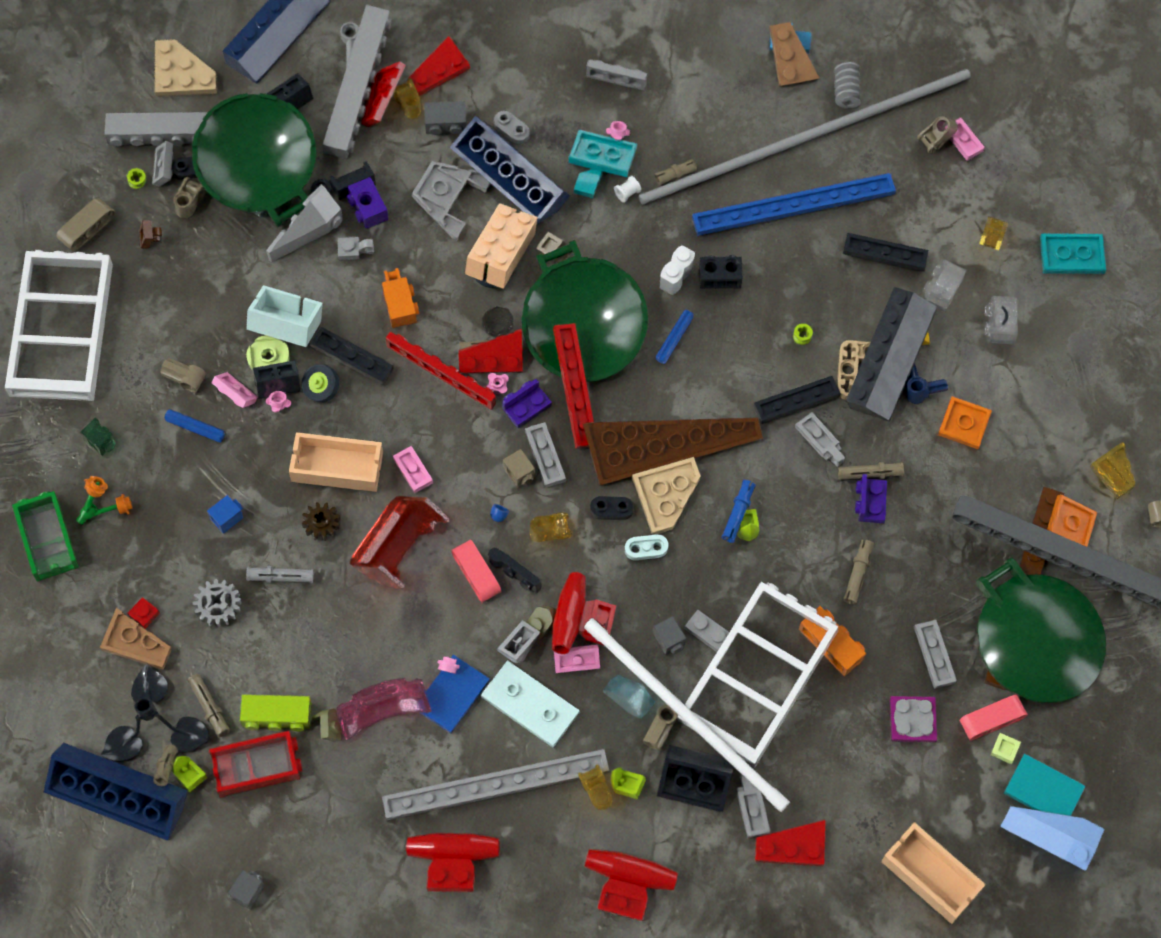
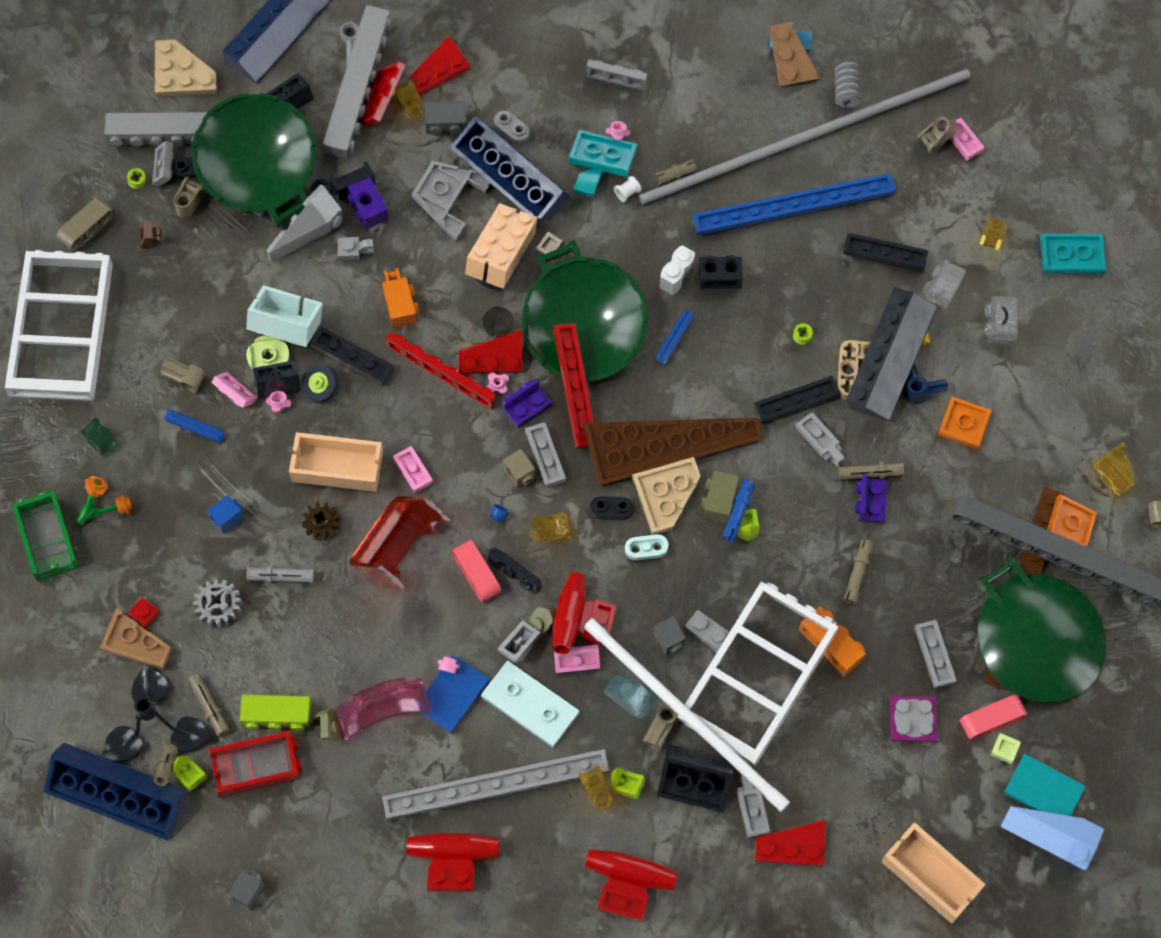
none -> olive brick [700,471,739,523]

